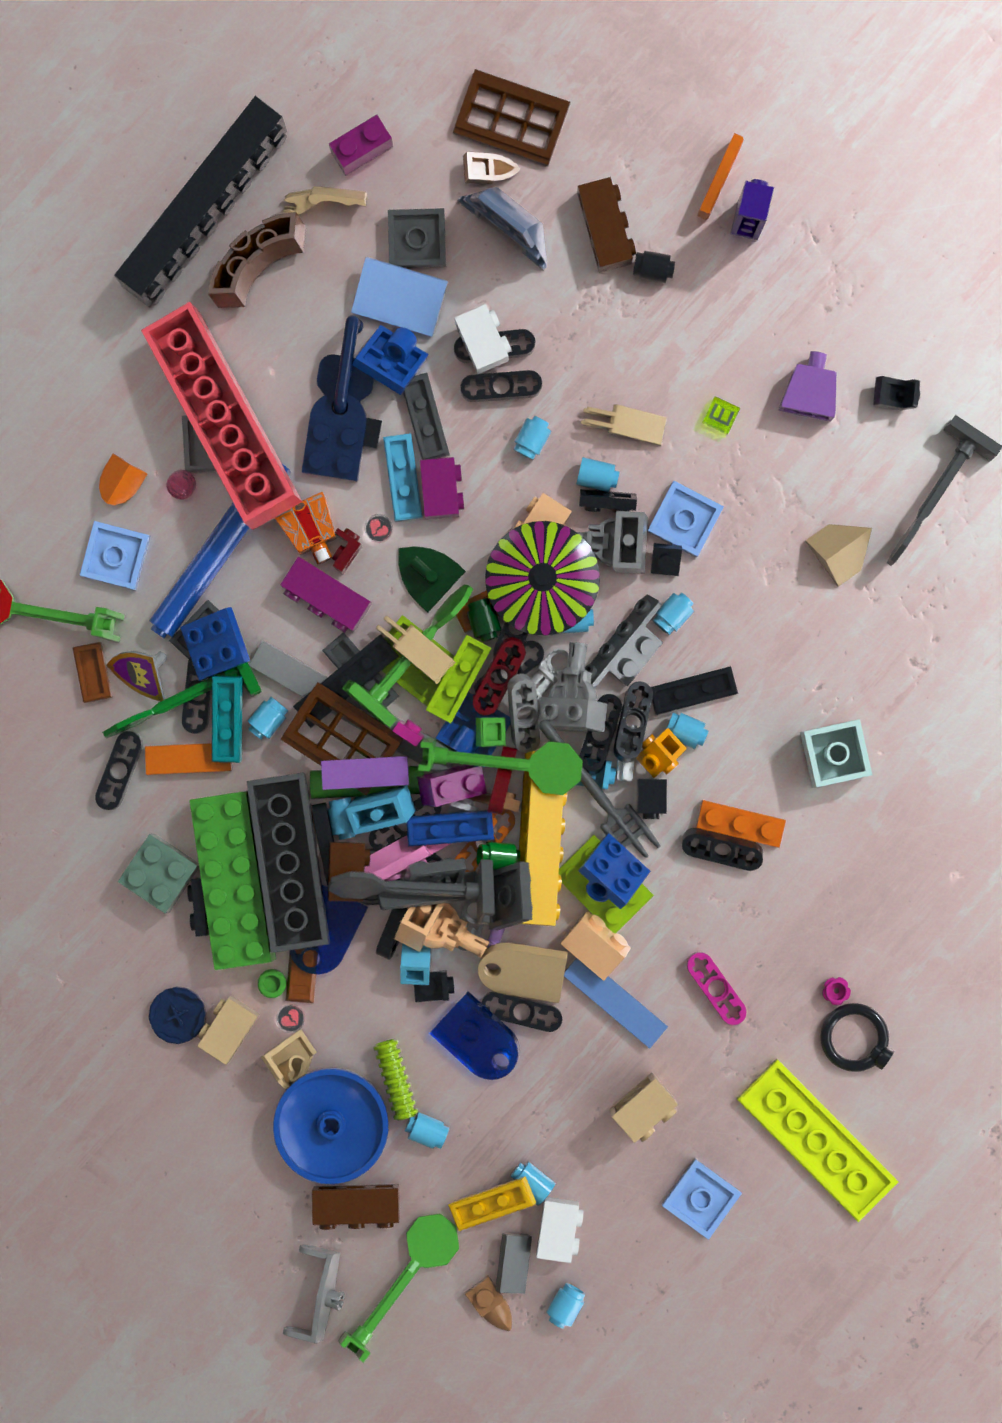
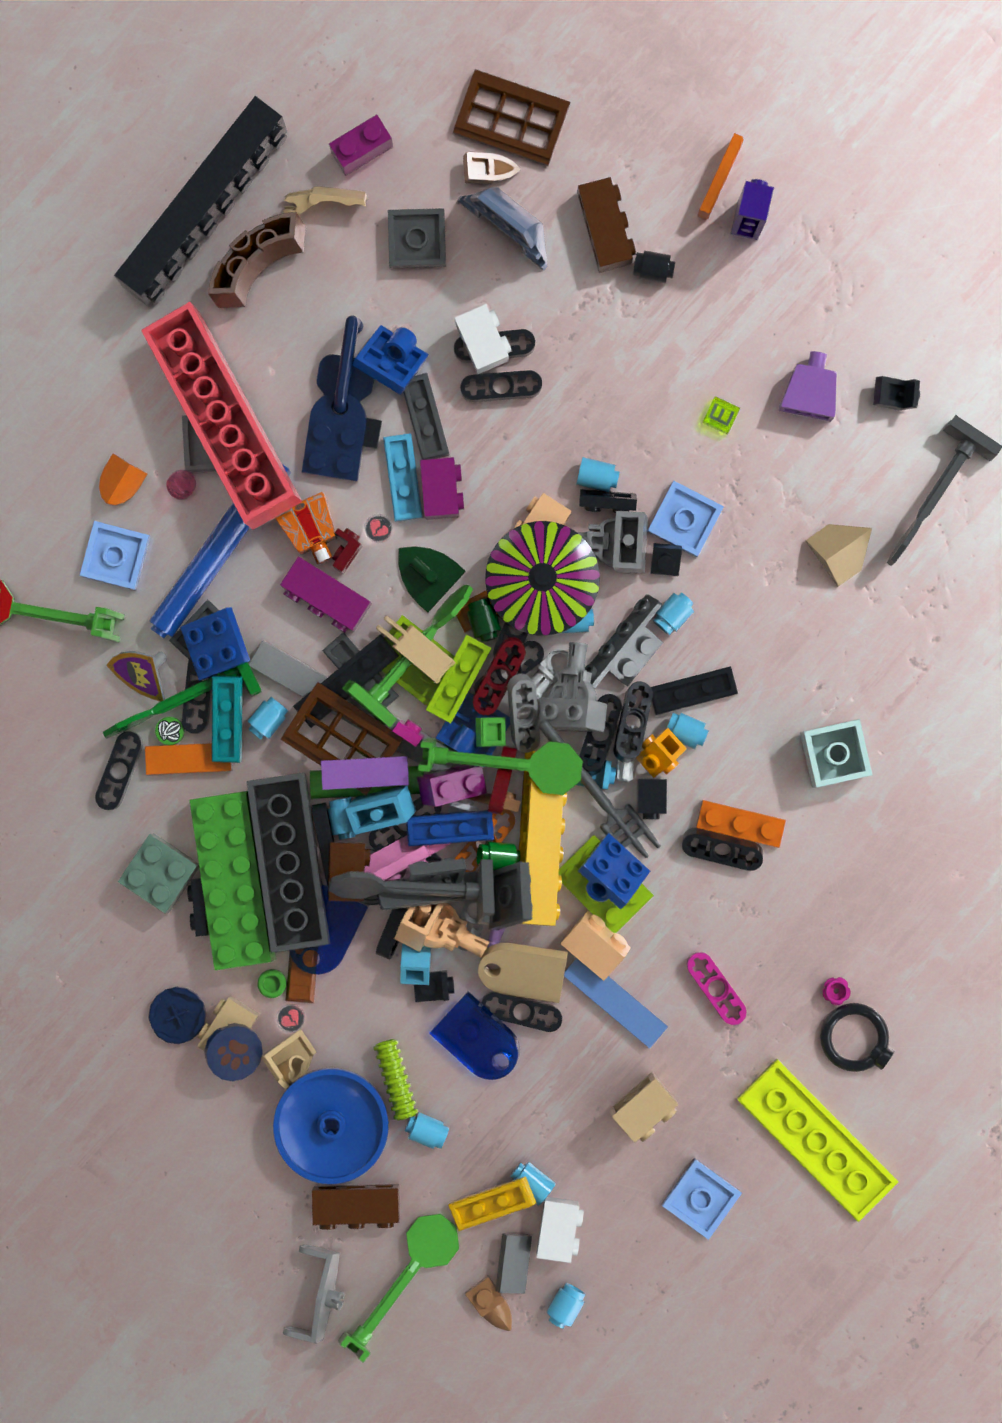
dark orange tile [72,642,113,703] -> none
light blue tile [351,257,448,337] -> none
medium azure brick [513,416,552,460] -> none
tan arm [581,404,667,446] -> none
none -> tile [155,717,185,745]
none -> dark blue tile [204,1023,263,1081]

